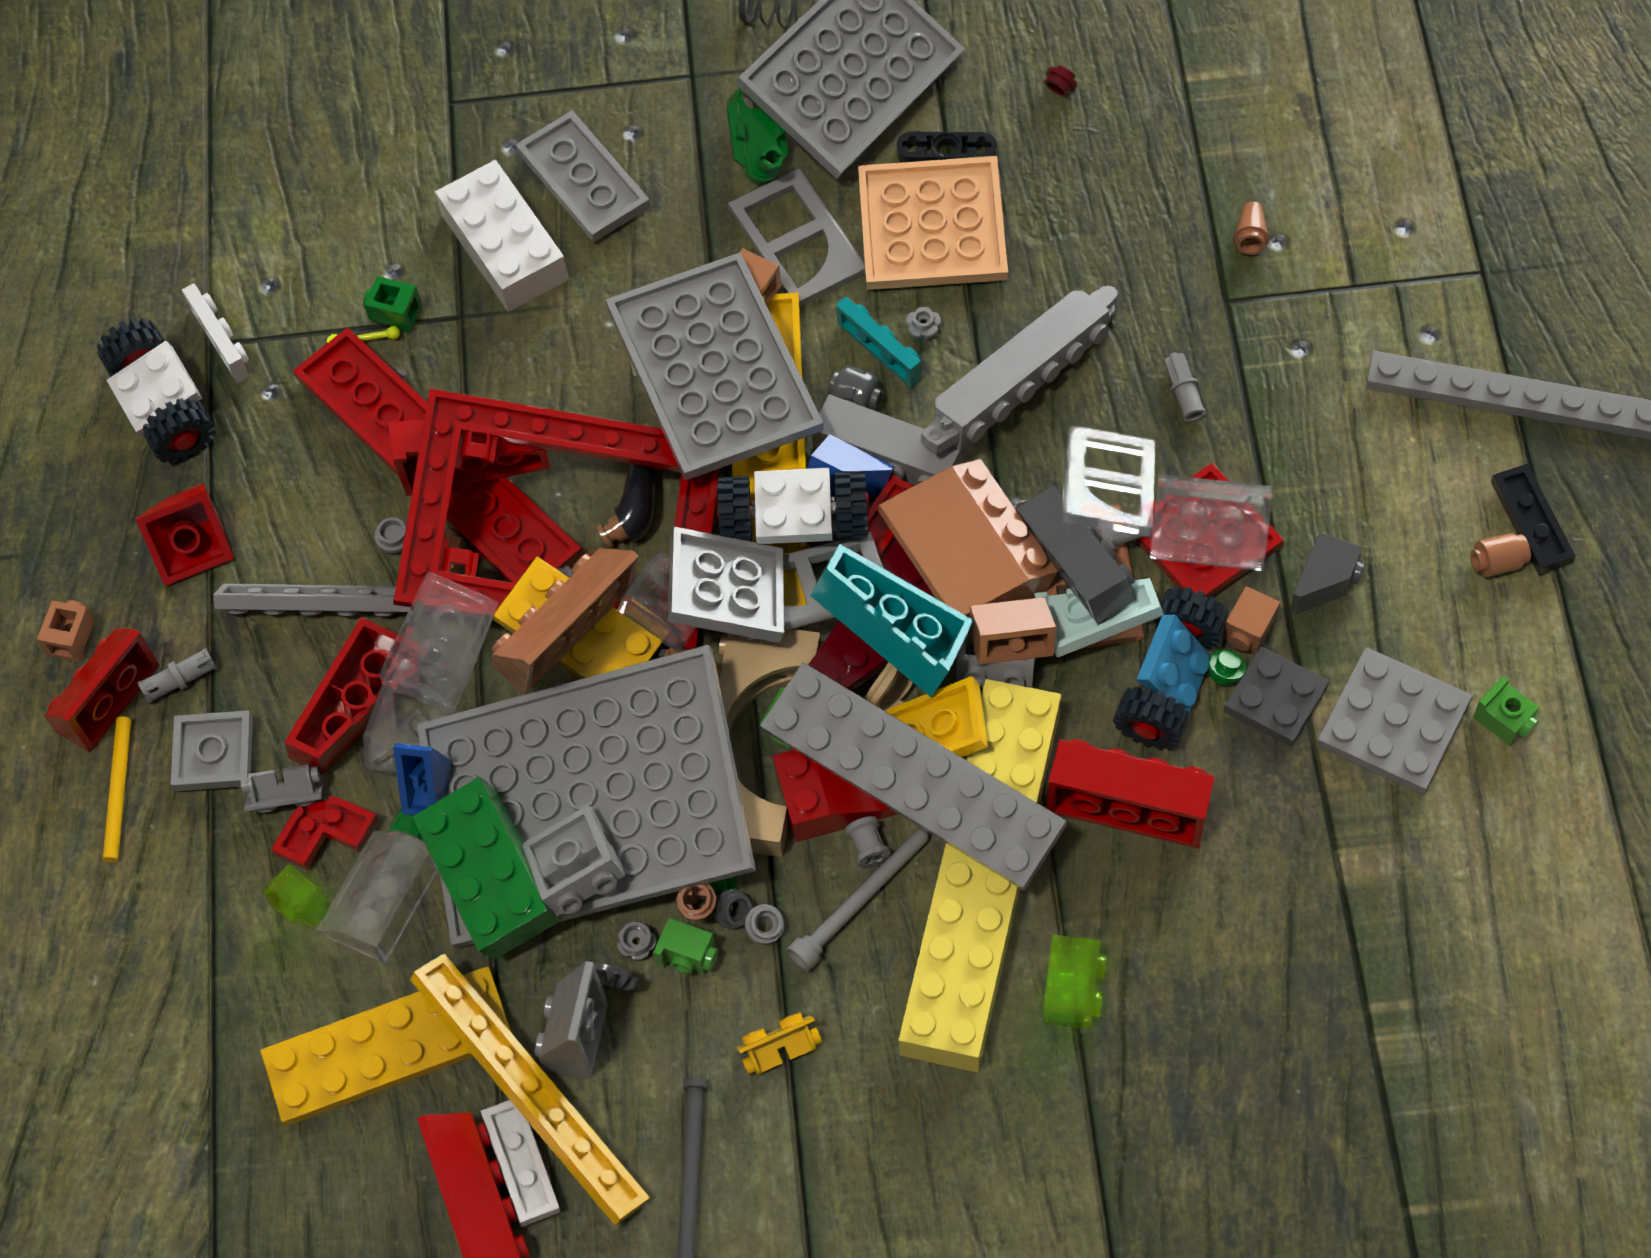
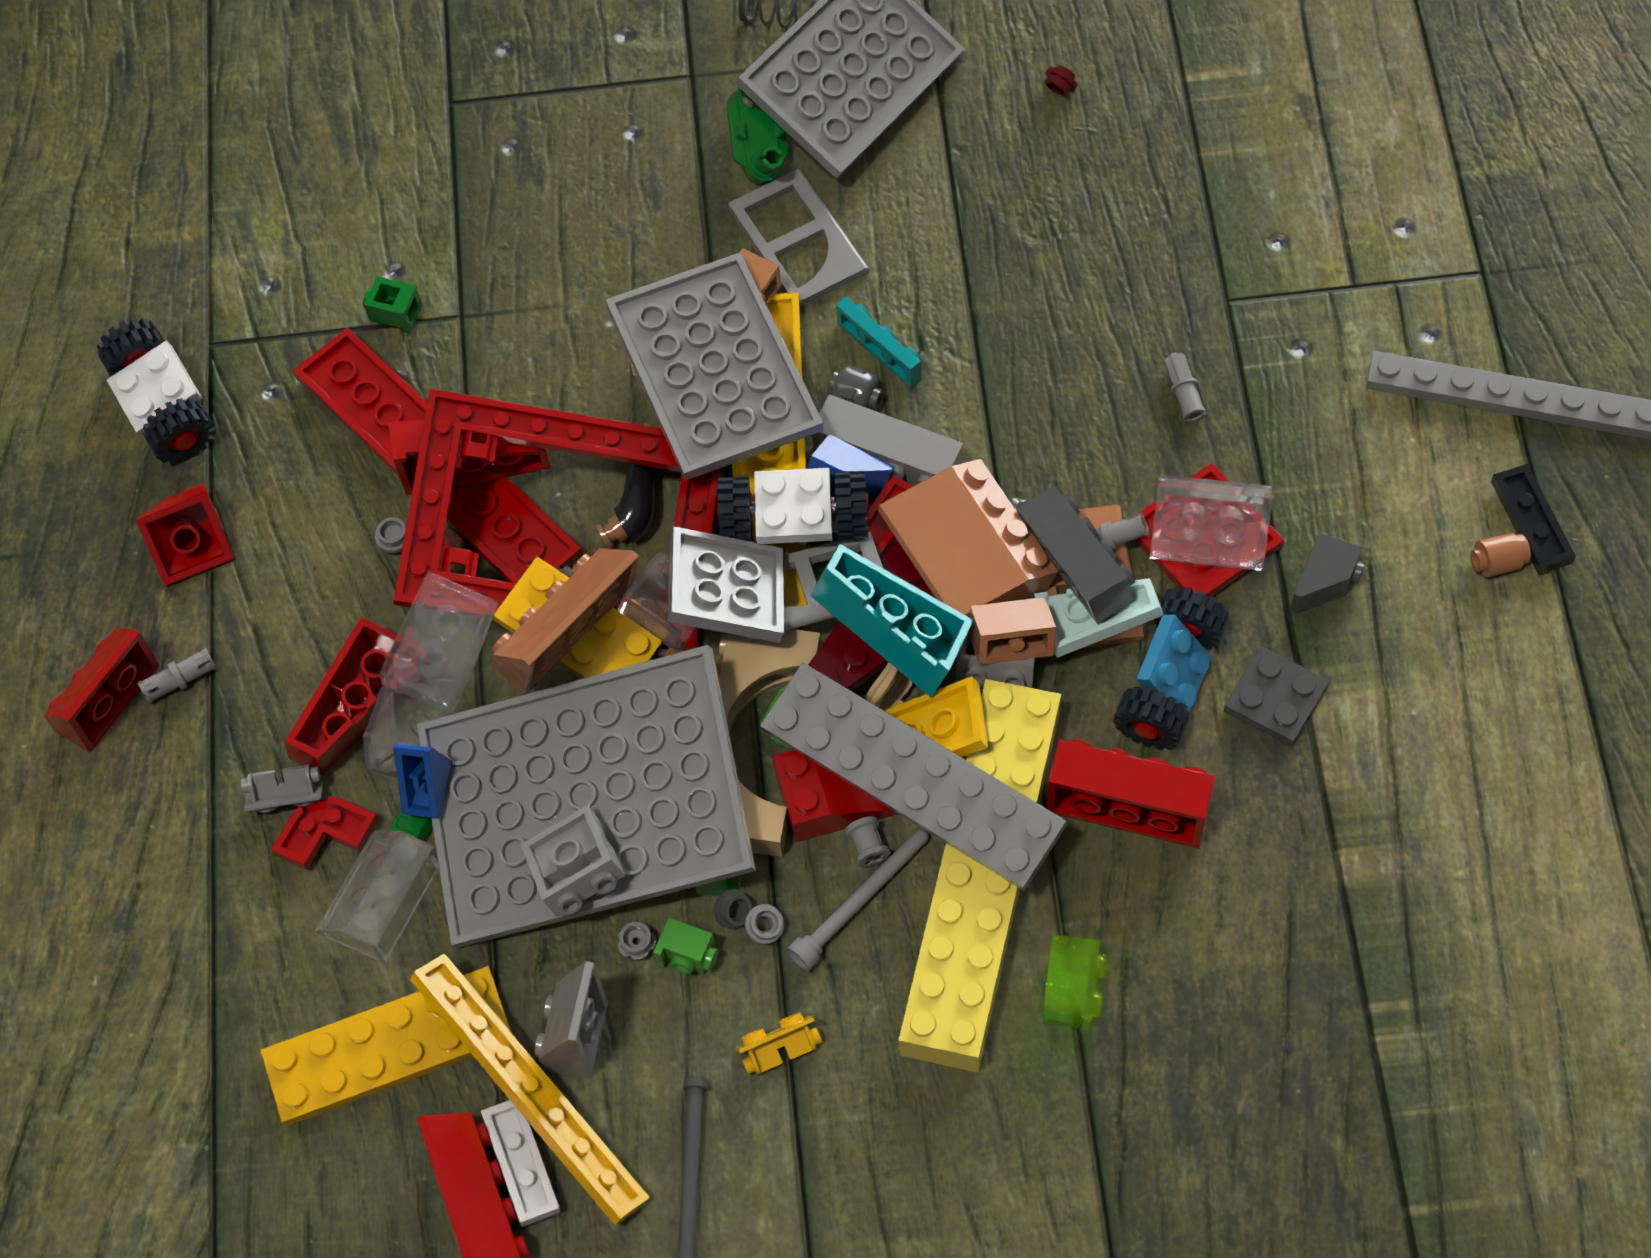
nougat brick [37,600,95,663] -> none
yellow bar [102,717,132,863] -> none
light grey plate [170,710,253,791] -> none
white plate [182,284,250,384] -> none
light grey plate [213,584,465,617] -> none
clear neon green brick [262,864,330,928] -> none
neon yellow hinge [327,326,400,343] -> none
green brick [412,776,562,960] -> none
white brick [435,160,569,313] -> none
light grey plate [516,110,651,243] -> none
dark grey gear [577,960,640,991] -> none
nougat cone [677,883,716,920] -> none
light nougat plate [858,156,1008,290] -> none
black beam [897,131,997,163] -> none
light grey plate [906,307,941,341] -> none
light grey hinge [921,285,1119,455] -> none
clear window [1062,426,1155,537] -> none
green plate [1208,649,1246,686] -> none
nougat brick [1223,586,1280,654] -> none
nougat cone [1233,202,1269,255] -> none
light grey plate [1316,647,1472,795] -> none
bright green brick [1473,676,1539,746] -> none

